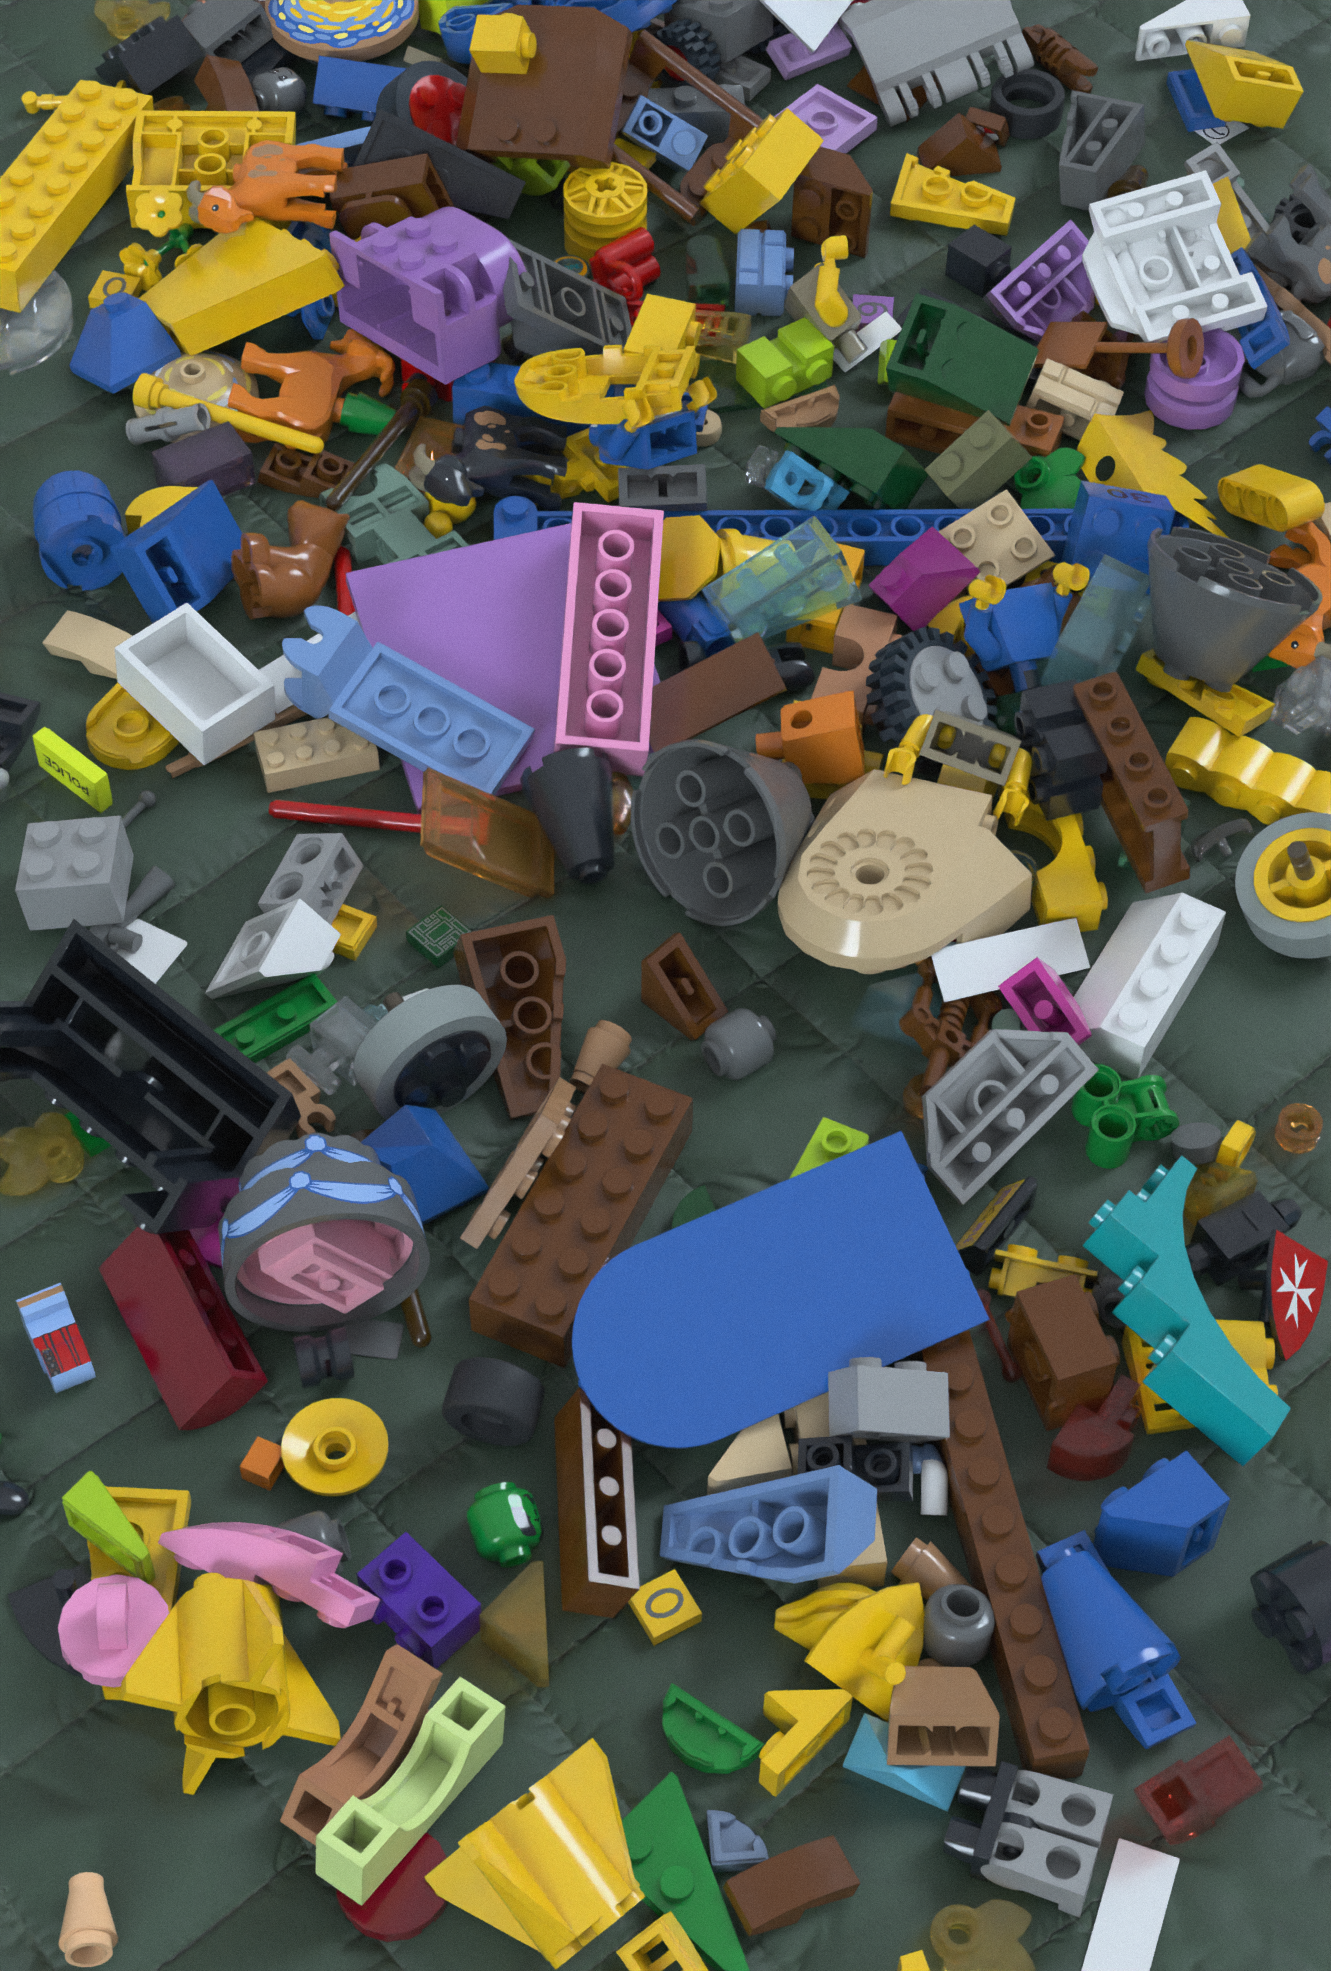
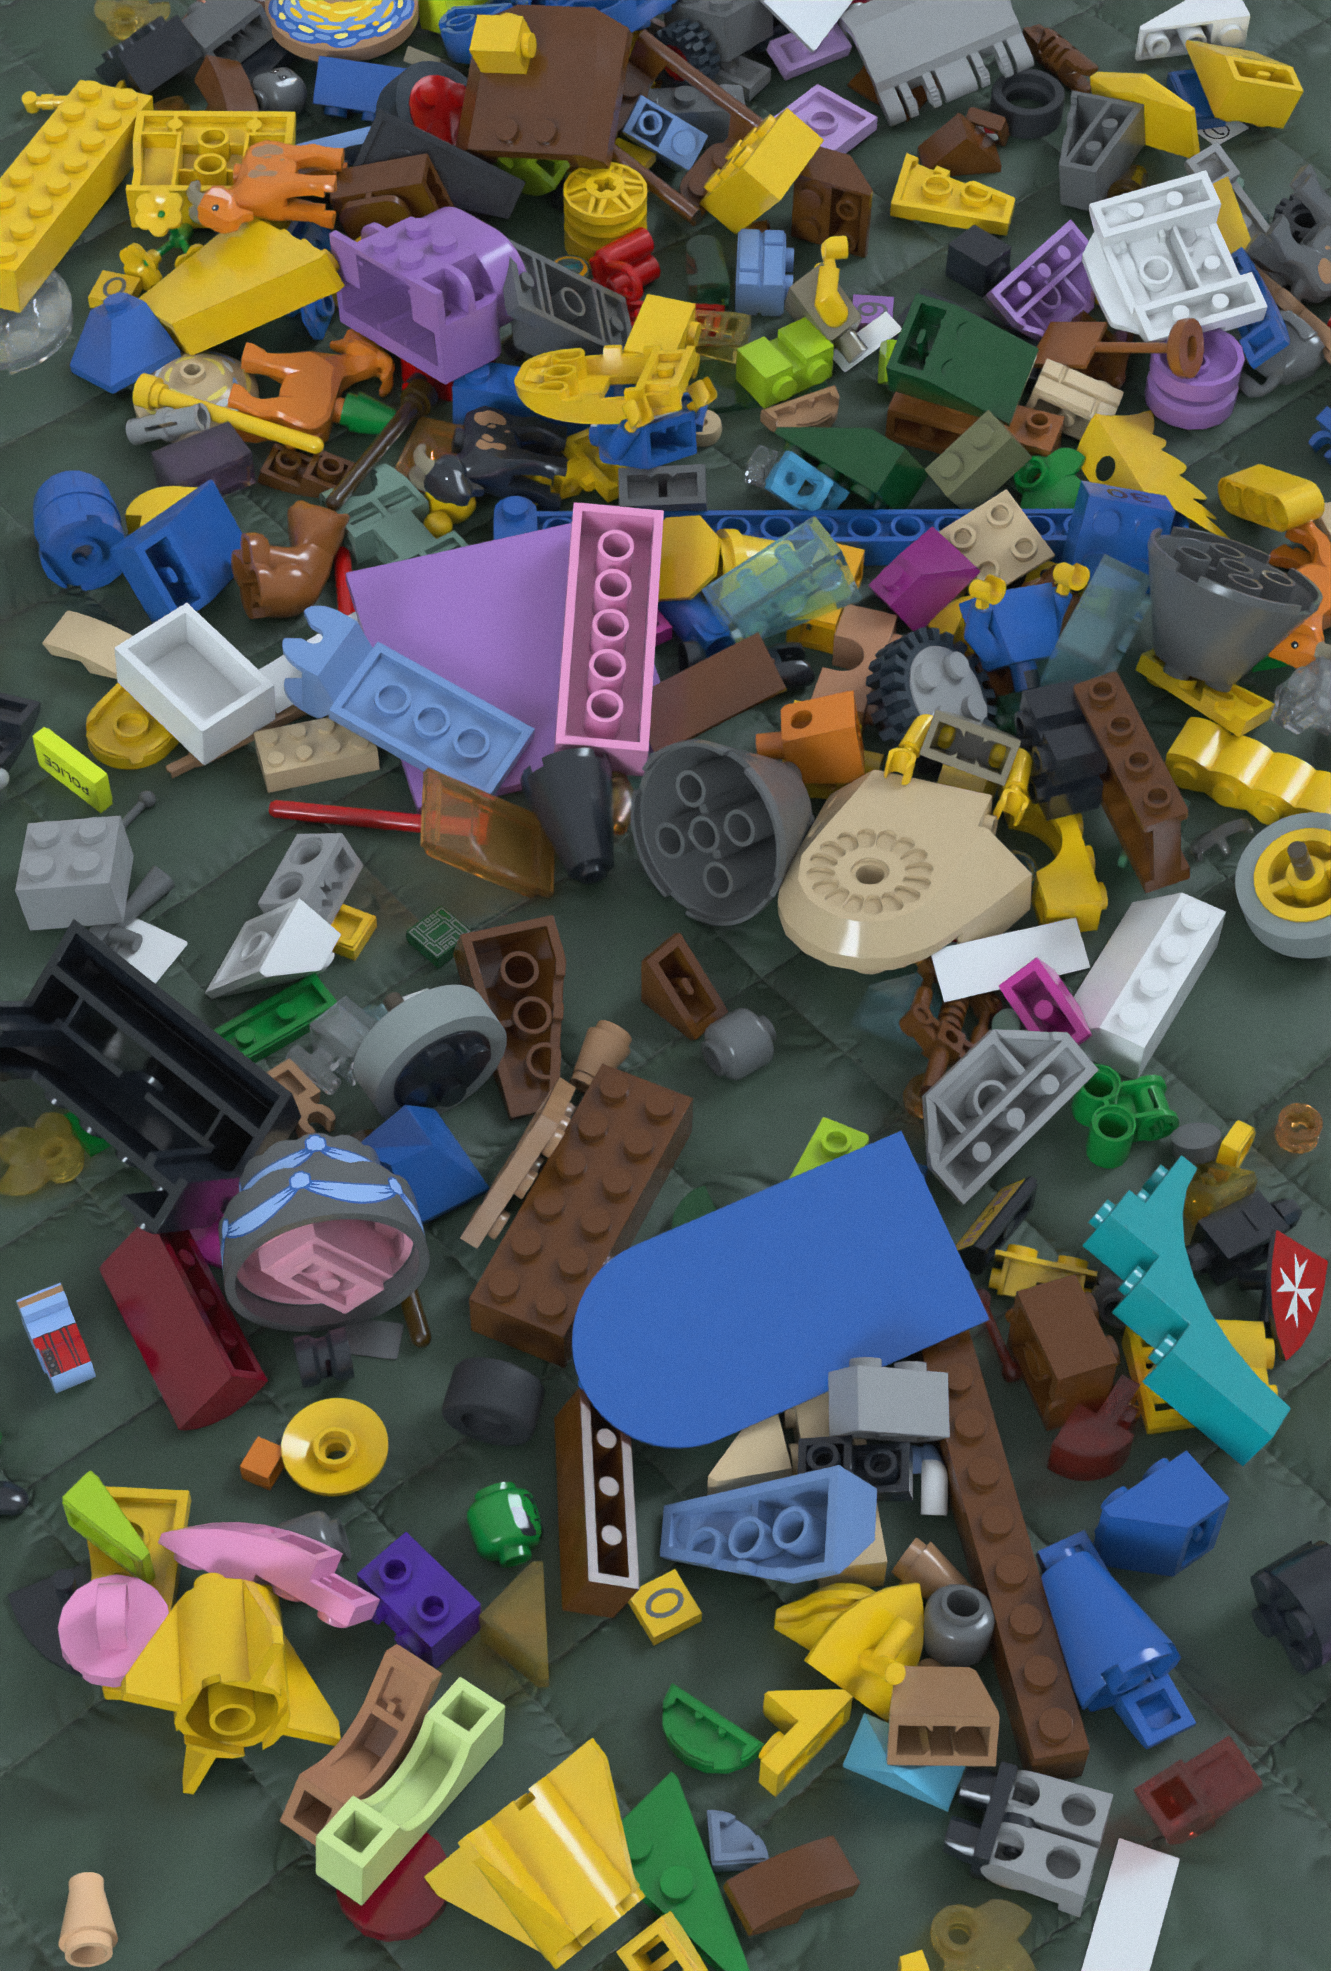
none -> yellow piece [1089,72,1200,158]

